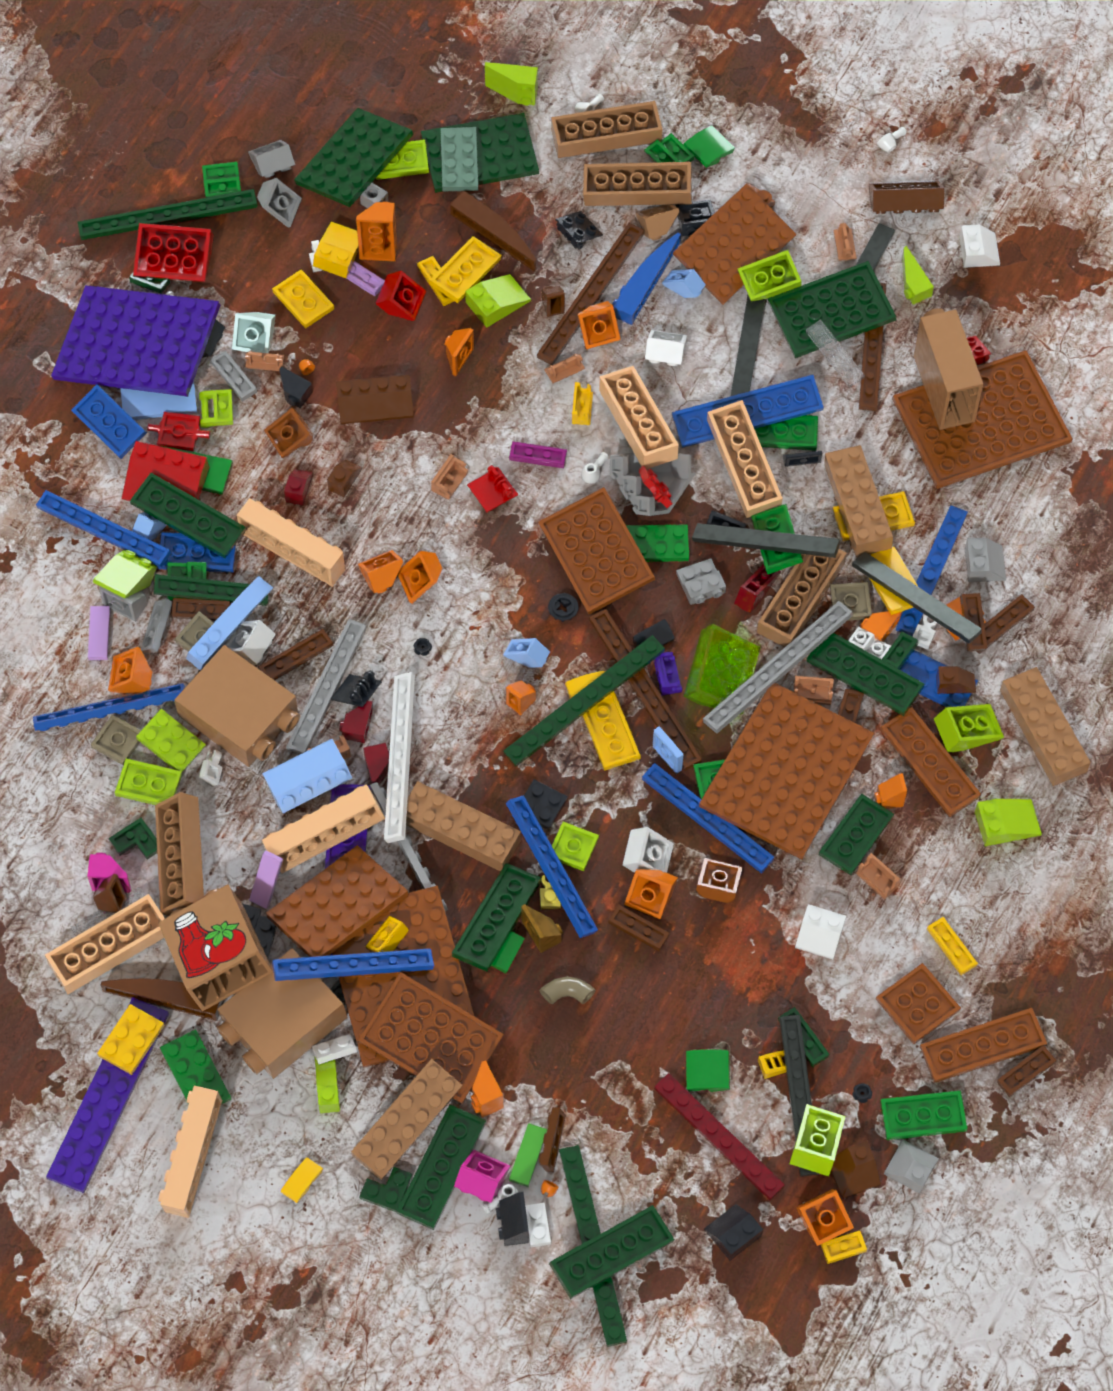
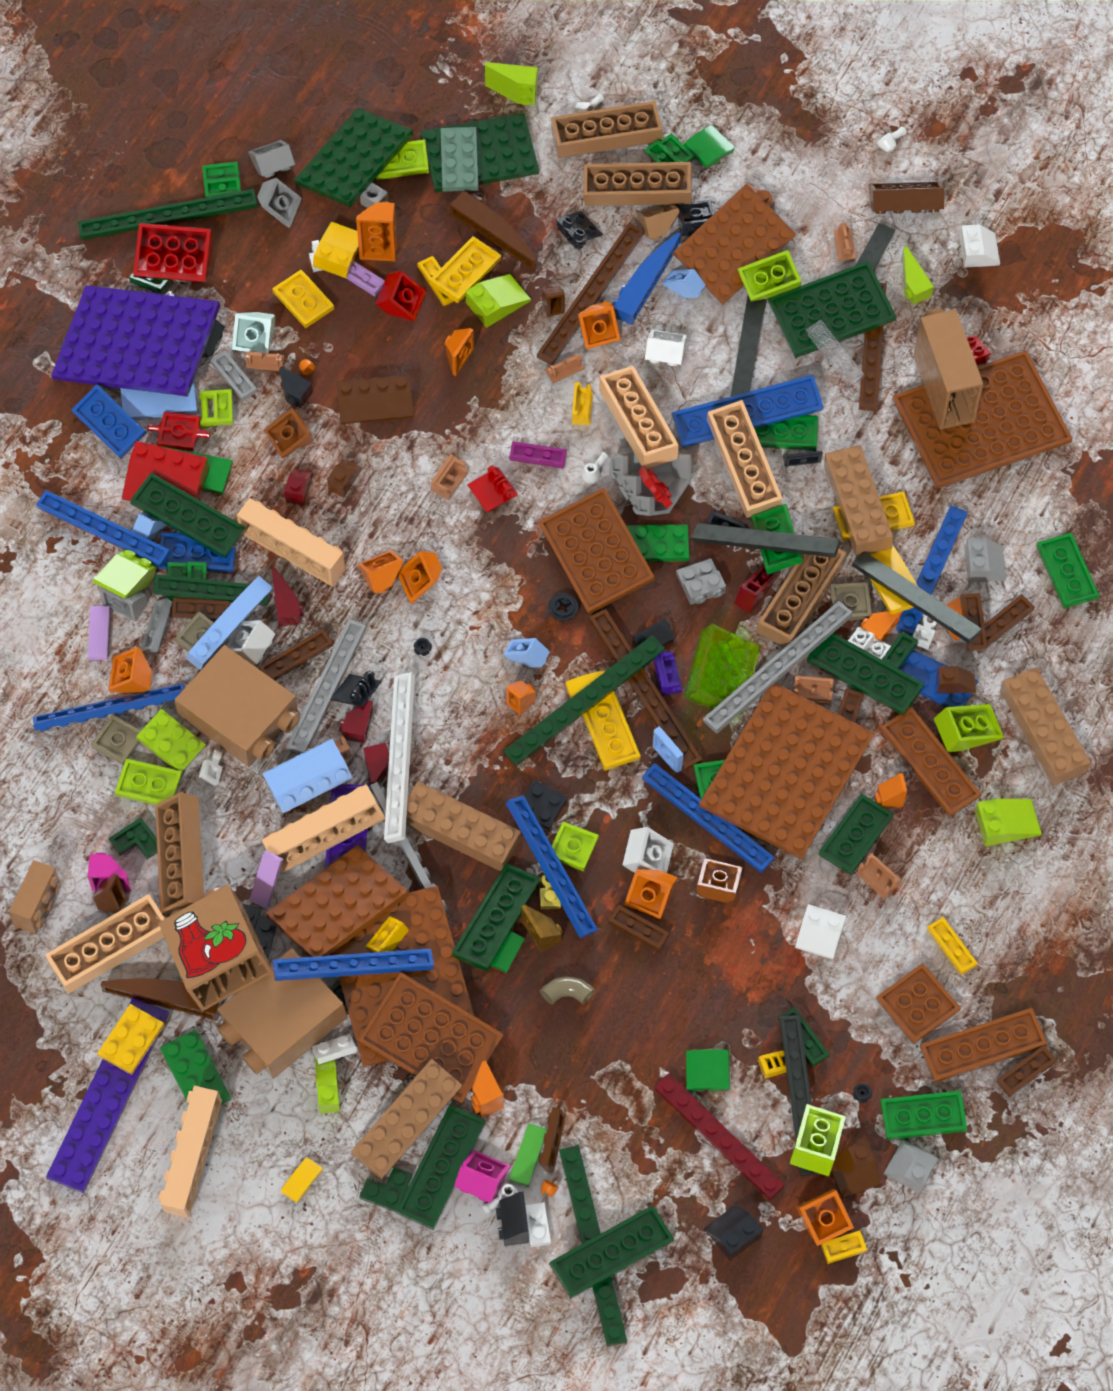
none -> medium nougat brick [9,860,61,934]
none -> dark red slope [272,568,304,627]
none -> green tile [1036,532,1100,609]

